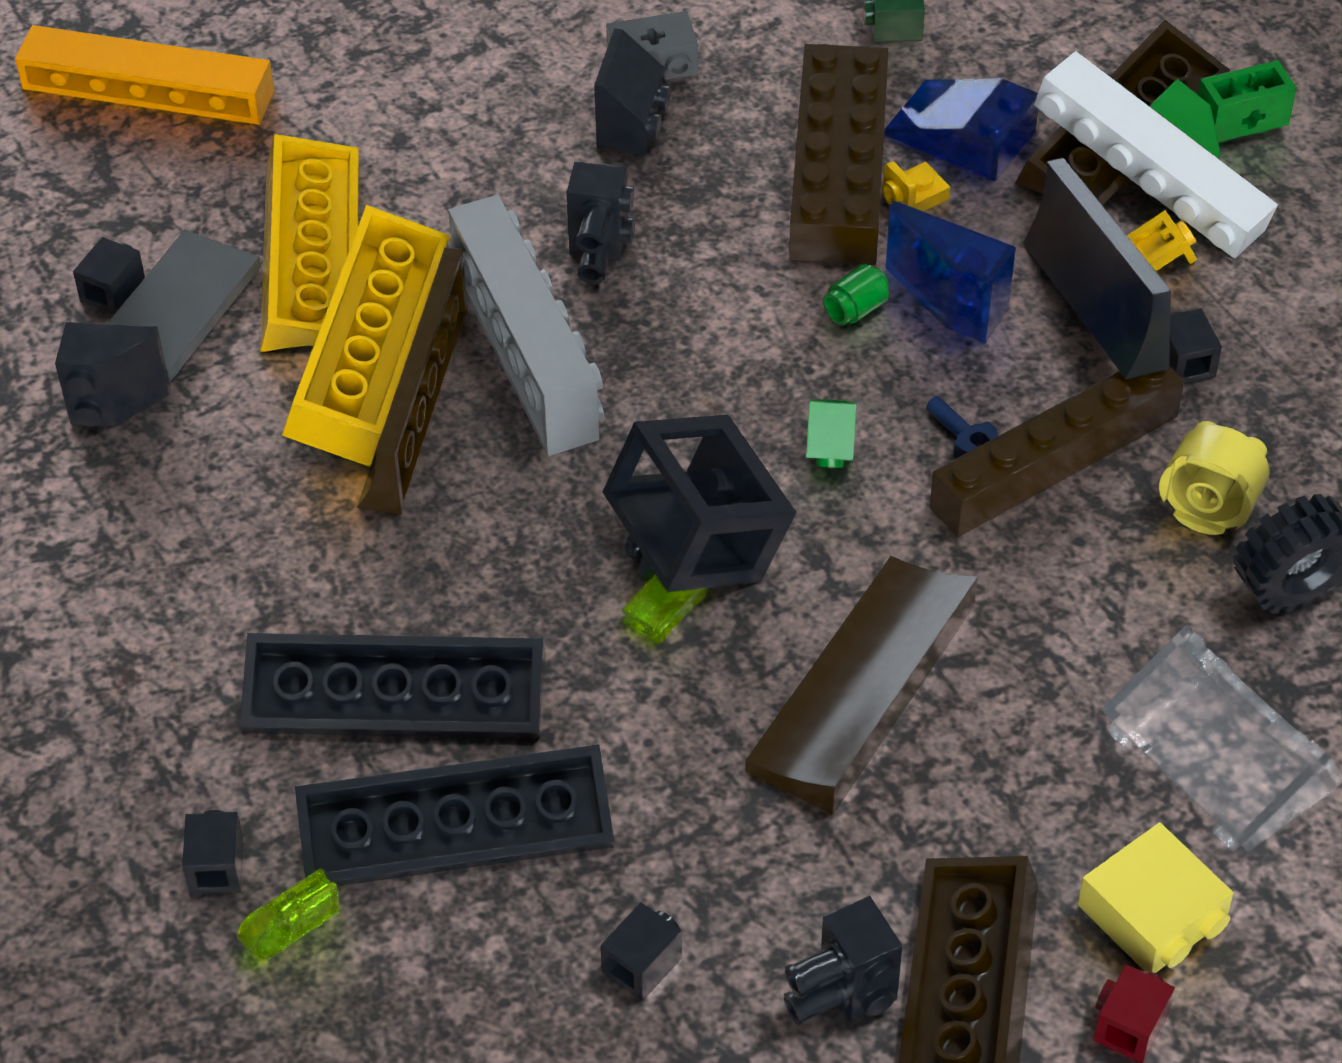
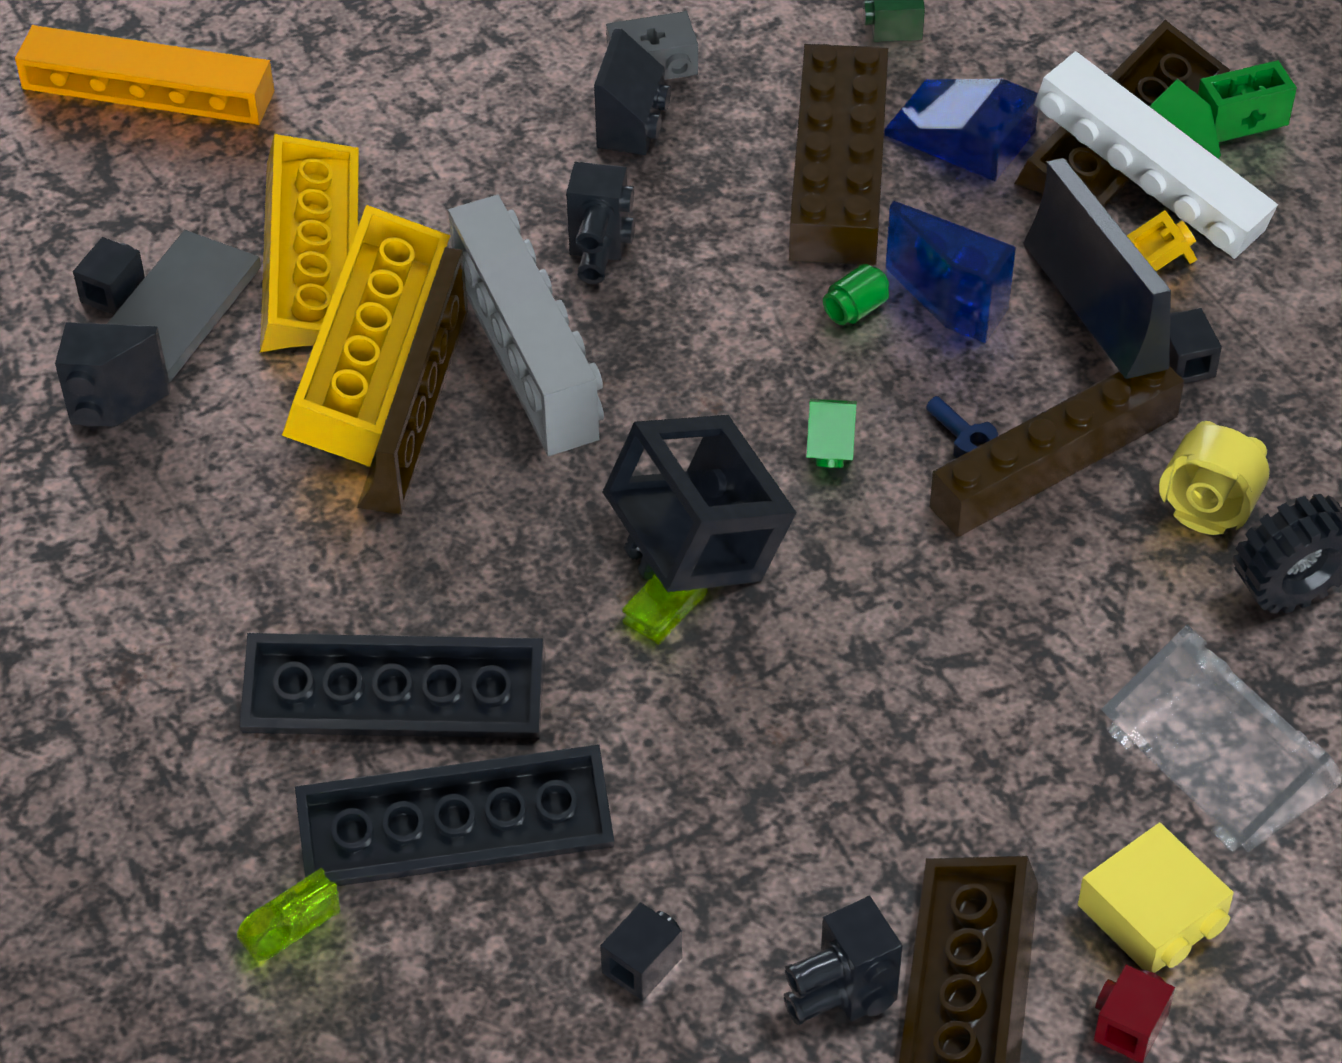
black brick [182,810,244,895] -> none
dark brown arch [745,556,978,815] -> none
yellow bracket [881,161,951,219] -> none

